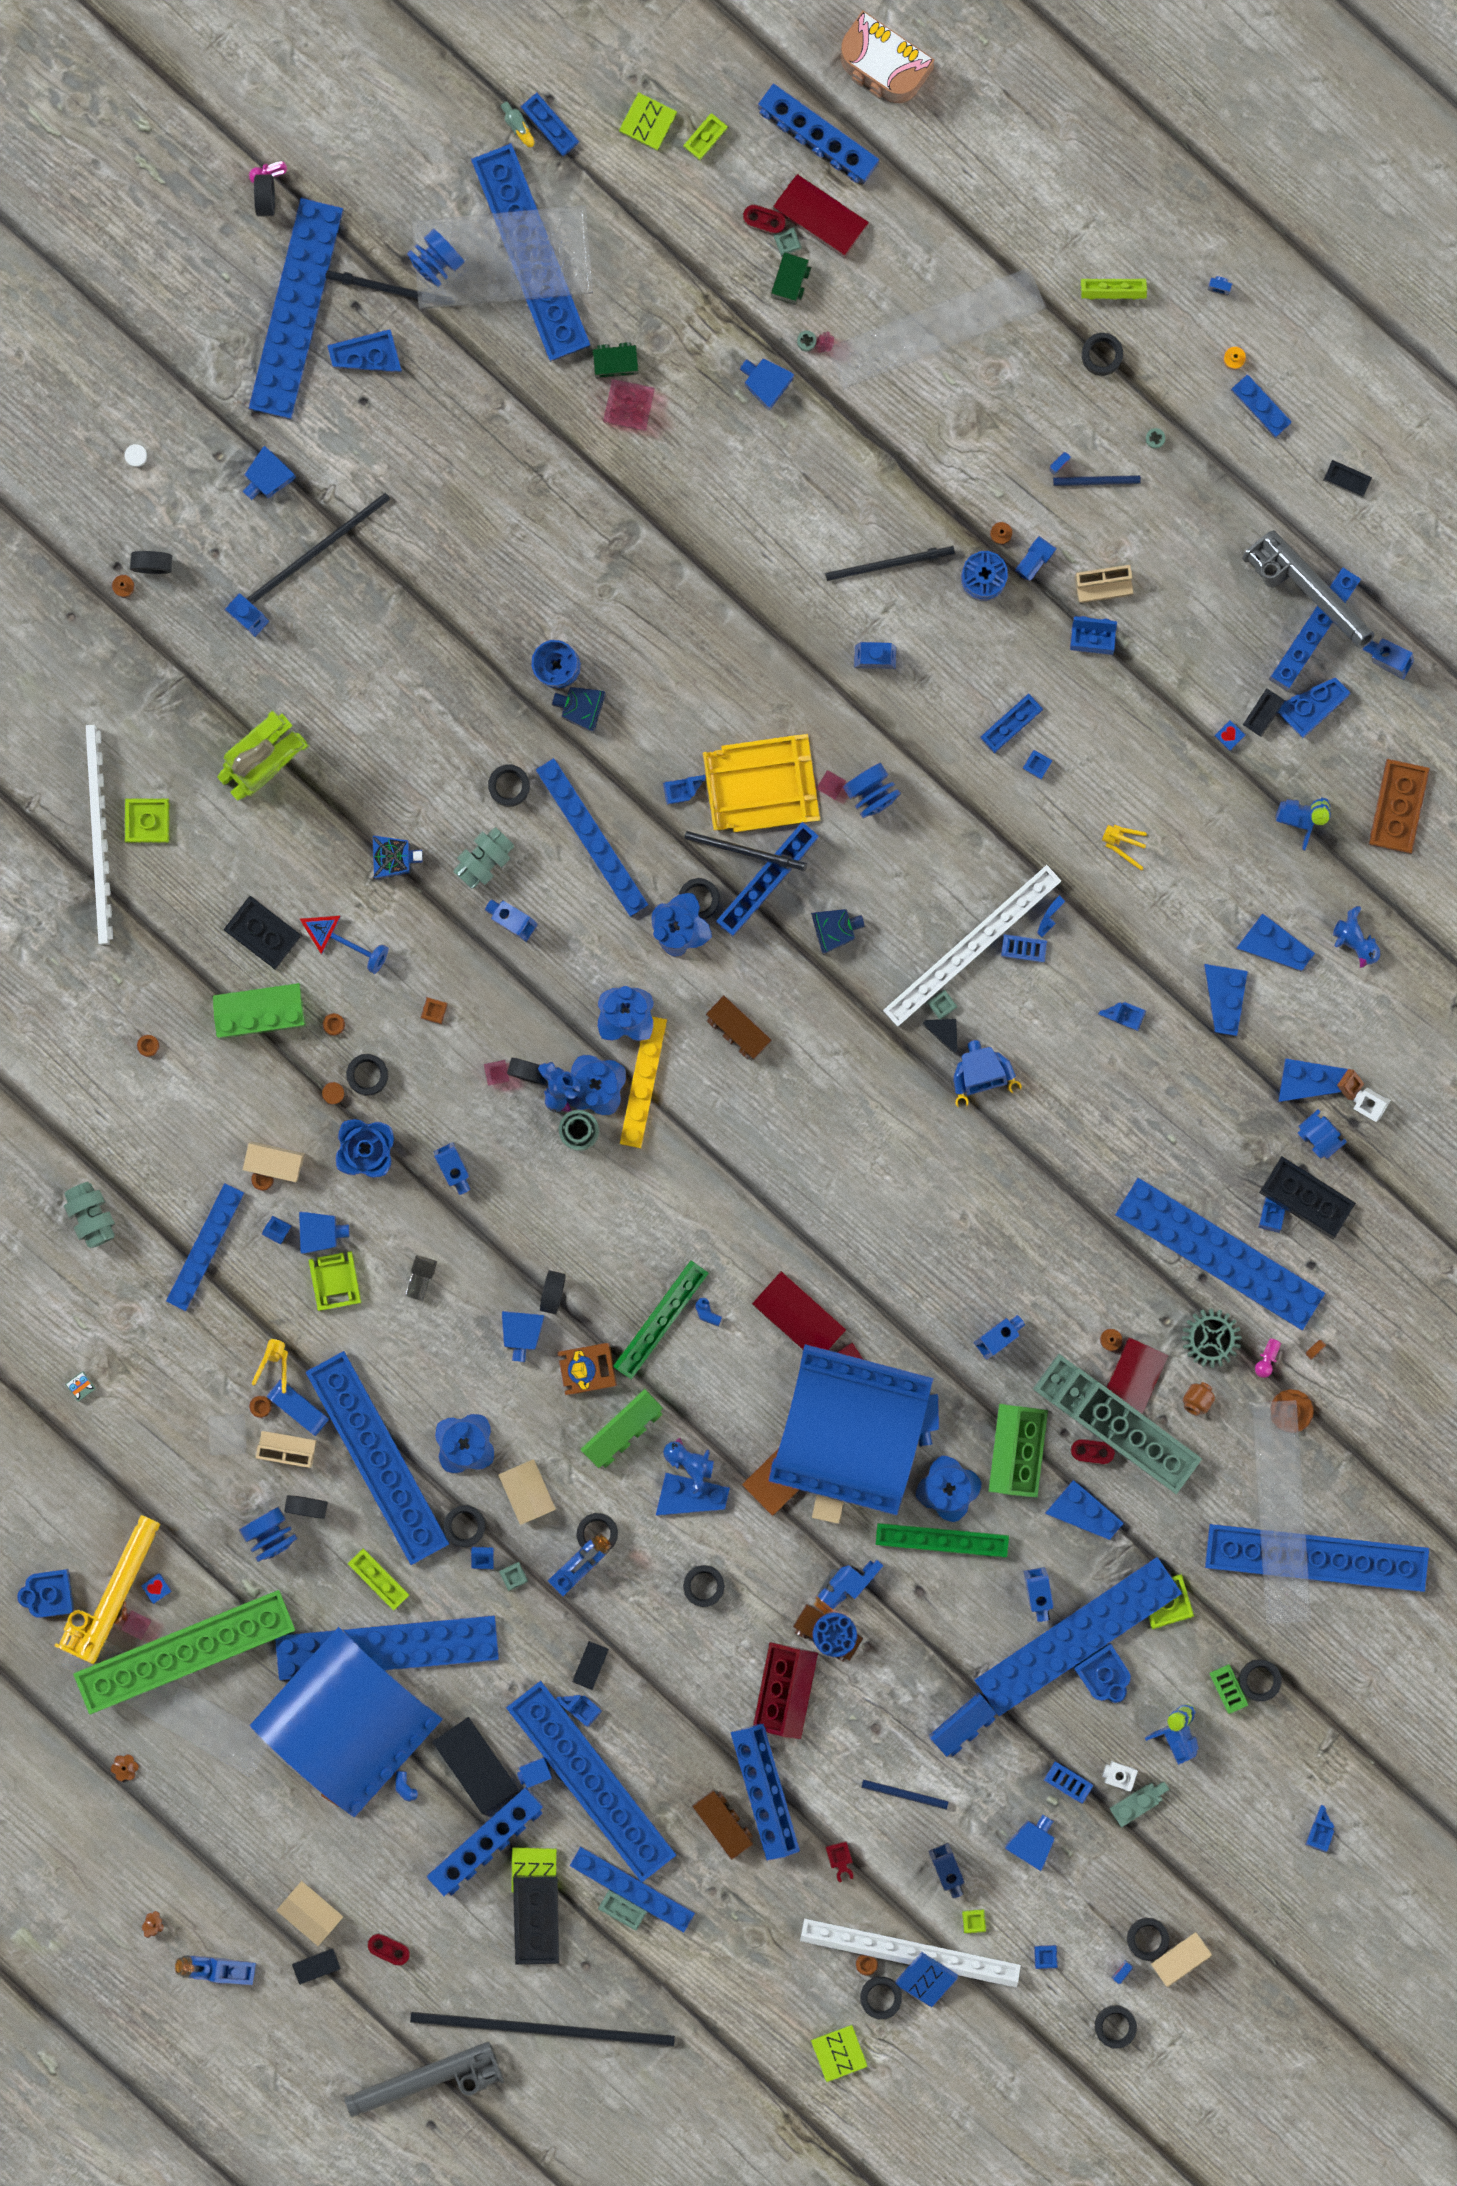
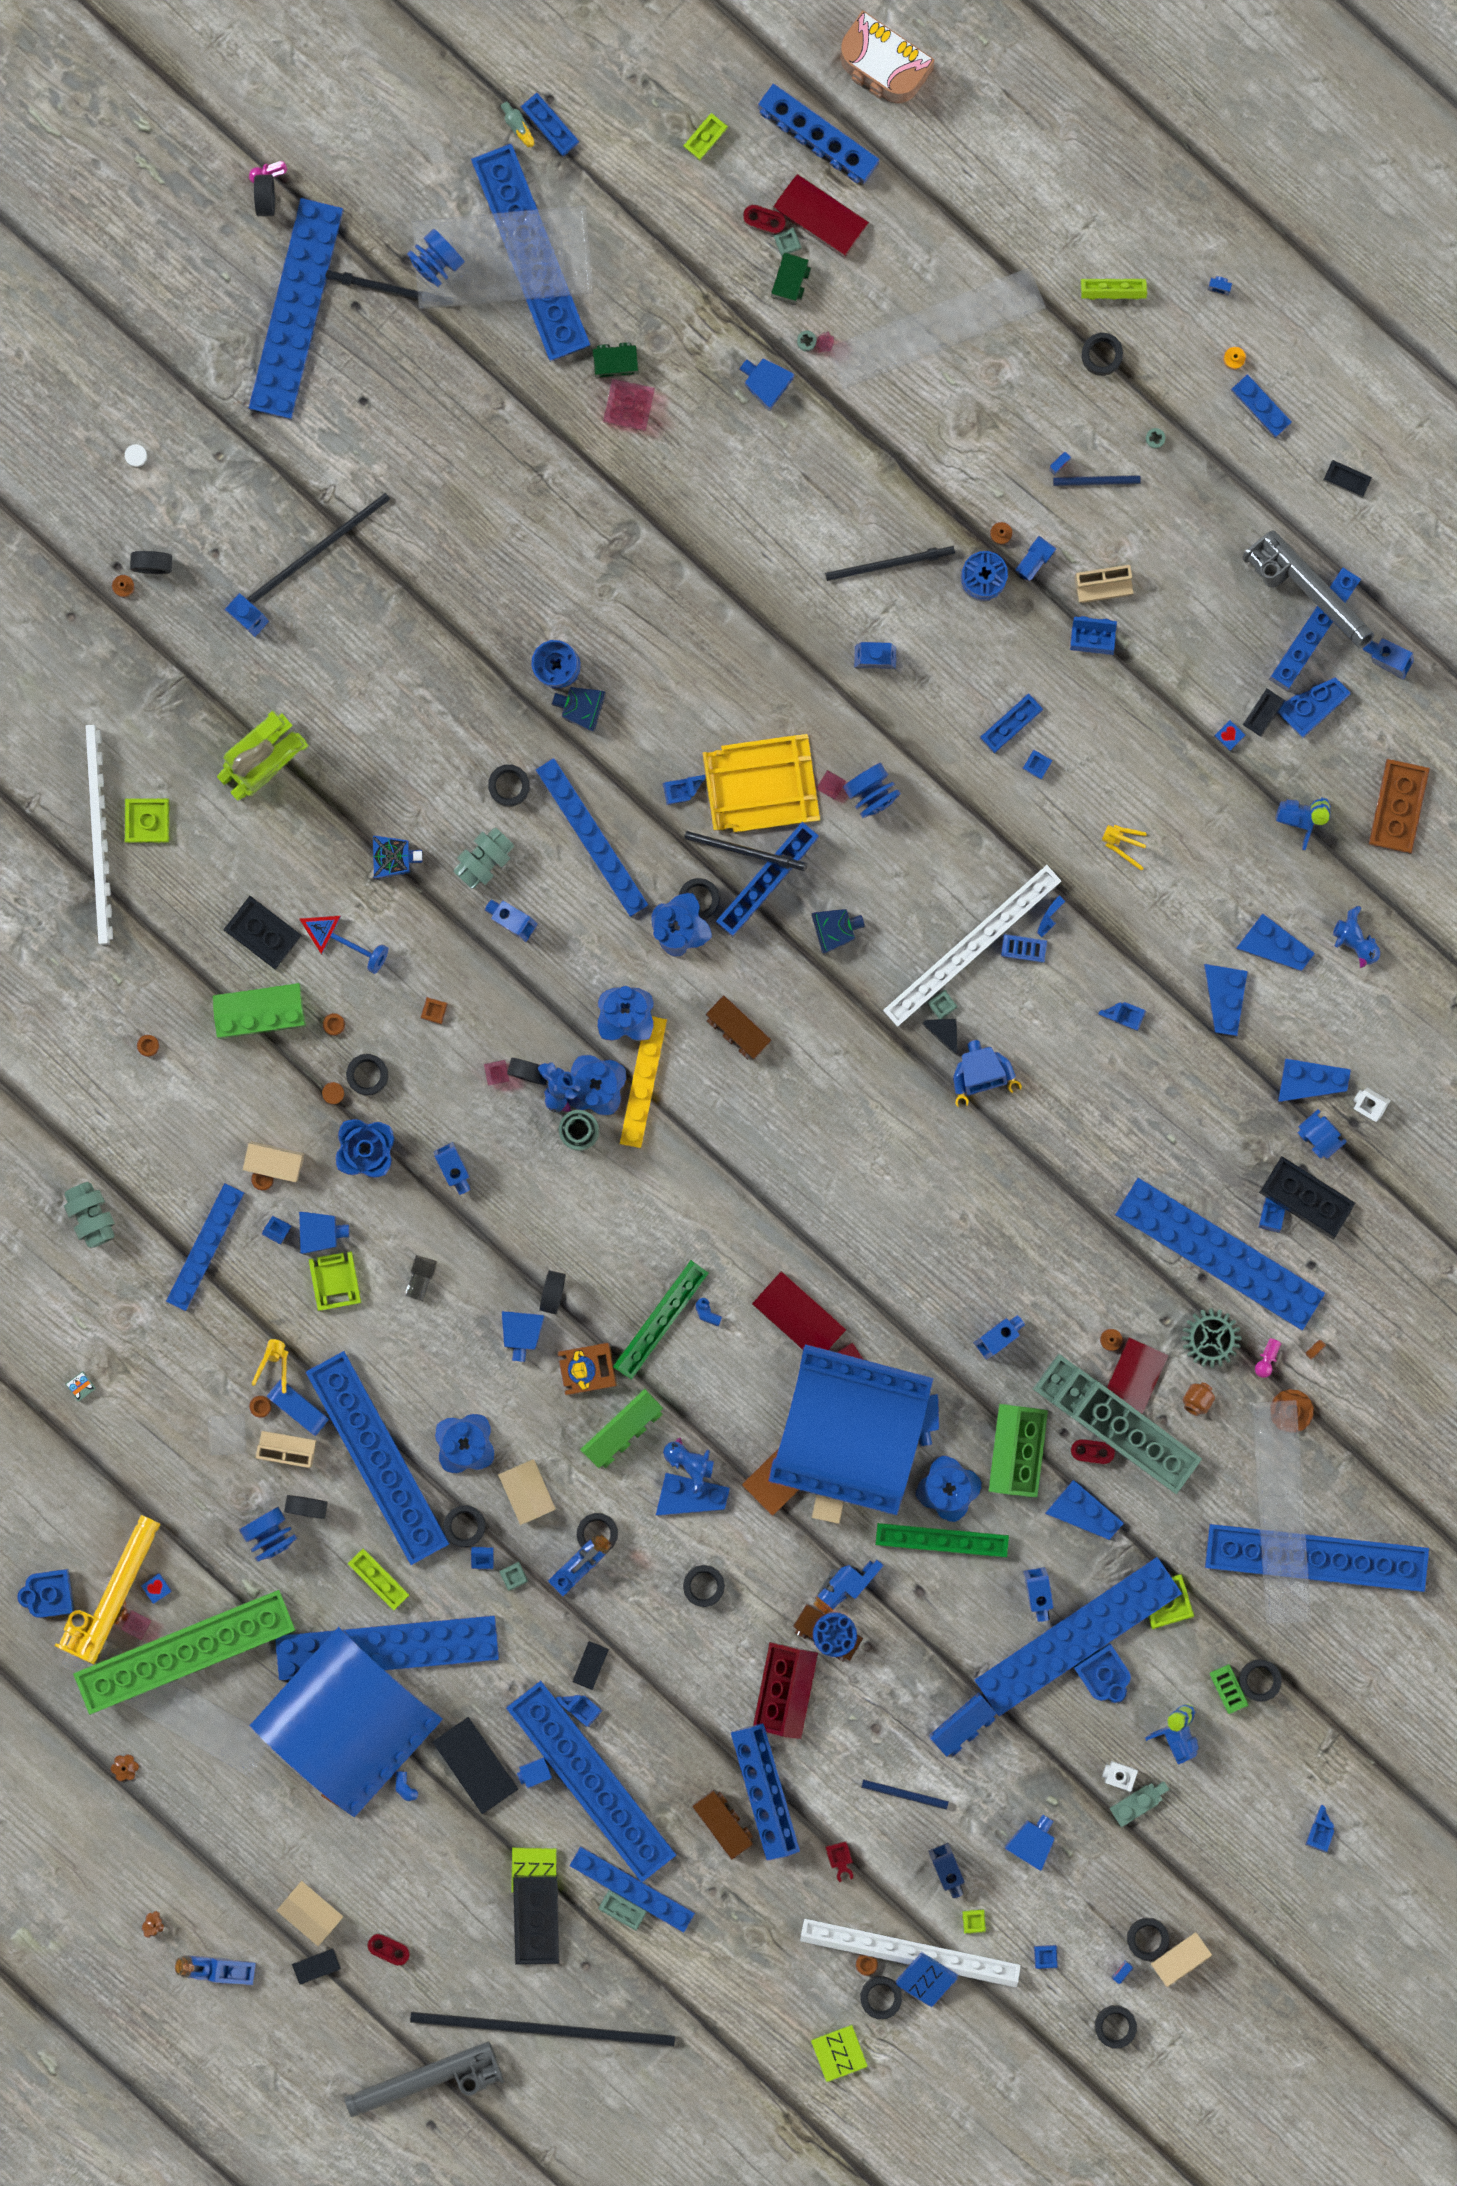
blue torso [242,446,296,501] -> none
blue wing [327,329,402,372] -> none
blue brick [427,1787,543,1896] -> none
lime tile [619,92,677,152] -> none
blue slope [1044,1761,1093,1804] -> none
dark orange tile [1337,1069,1364,1100] -> none

